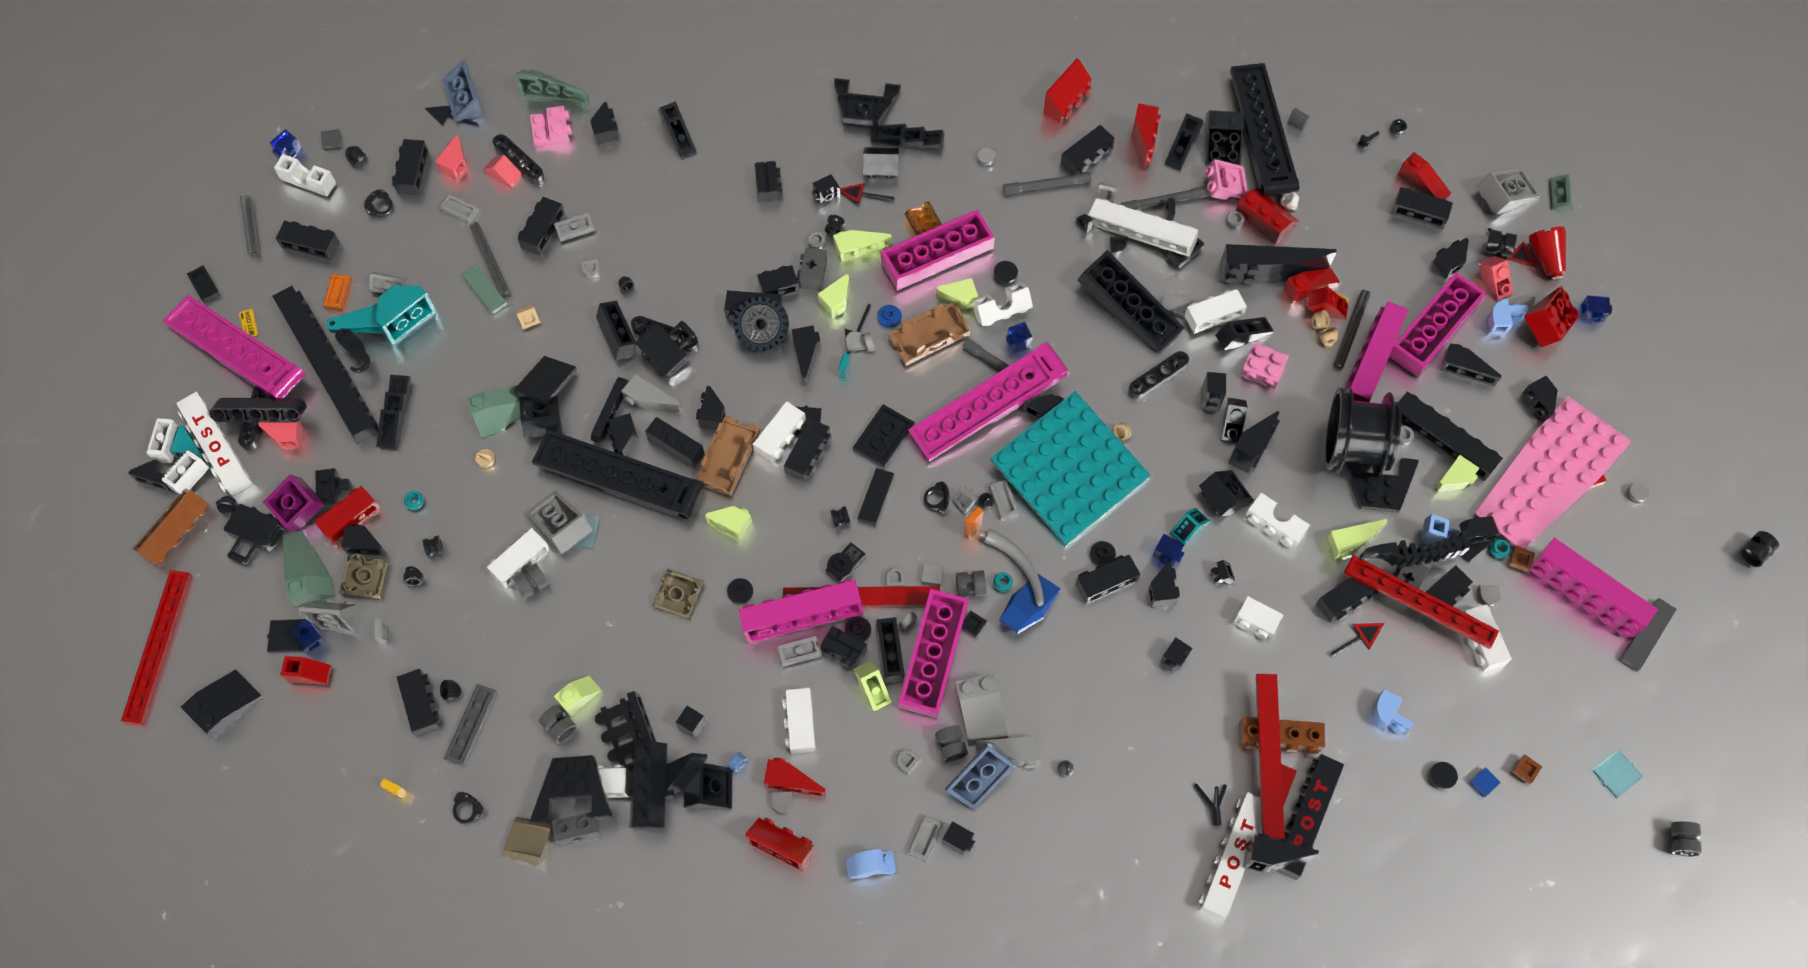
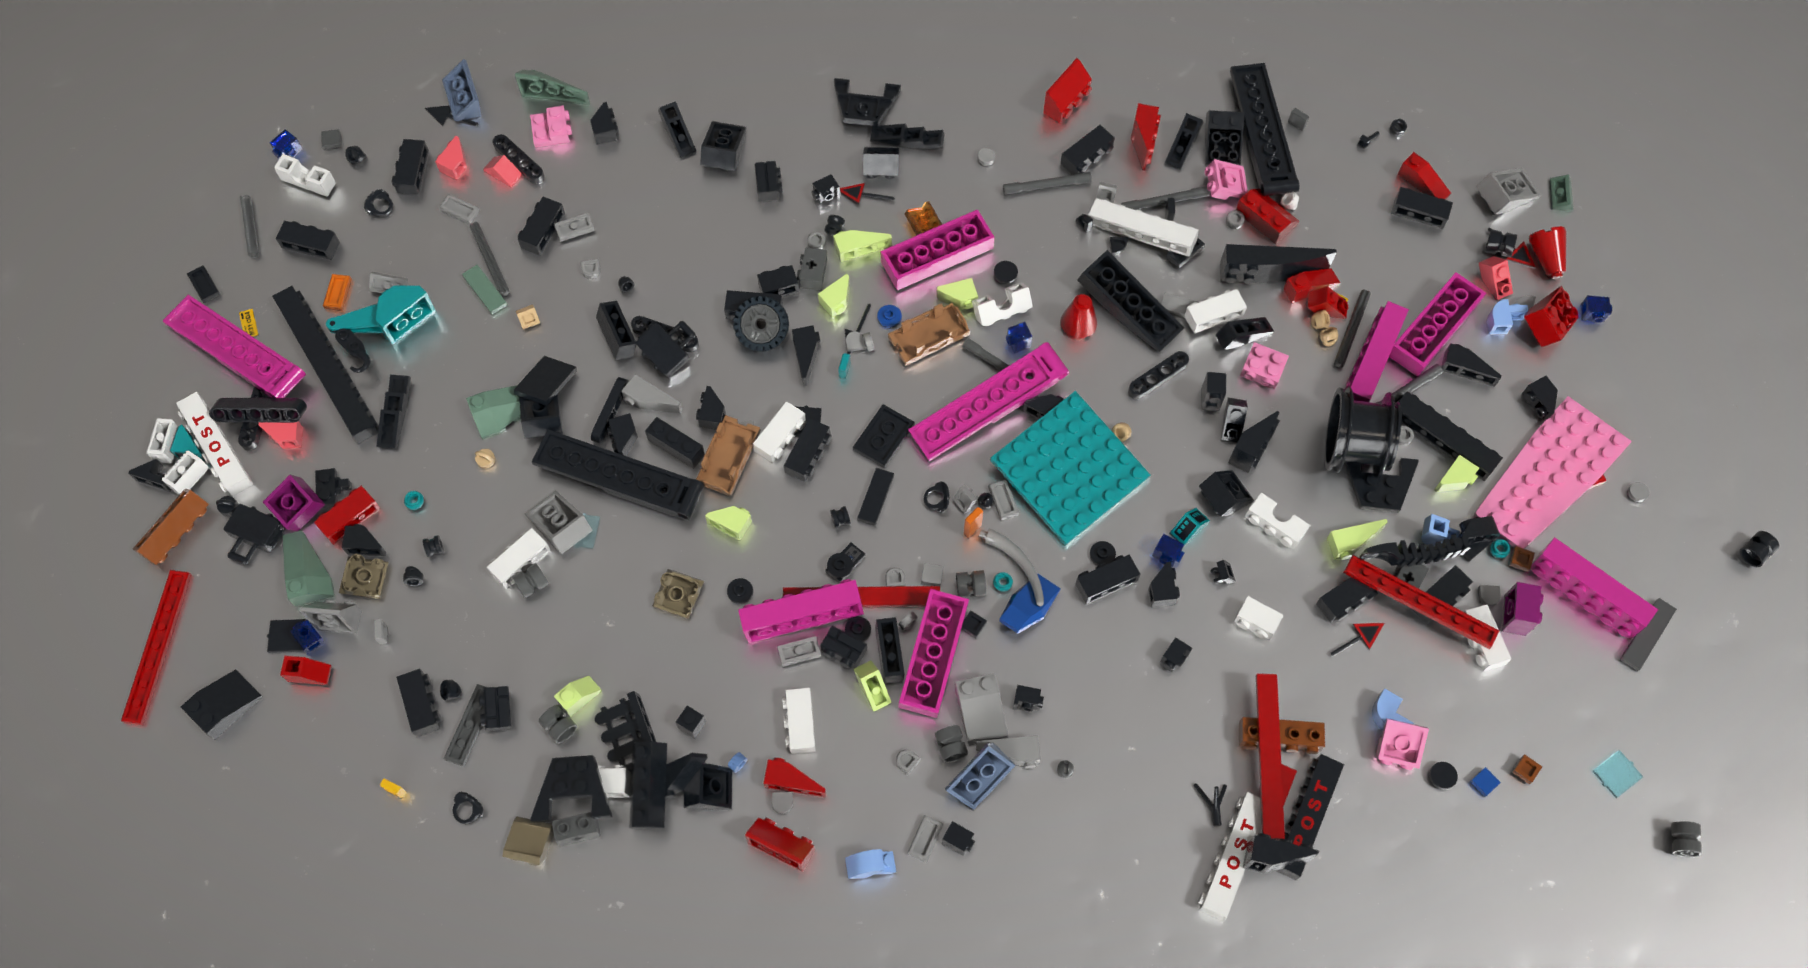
black slope [1433,237,1469,279] -> none
none -> black brick [479,686,511,732]
none -> black slope [700,121,746,171]
none -> black brick [1013,685,1044,711]
none -> red cone [1060,294,1097,340]
none -> bright pink plate [1375,718,1429,770]
none -> dark grey piece [1376,364,1443,404]
none -> magenta brick [1502,582,1544,636]

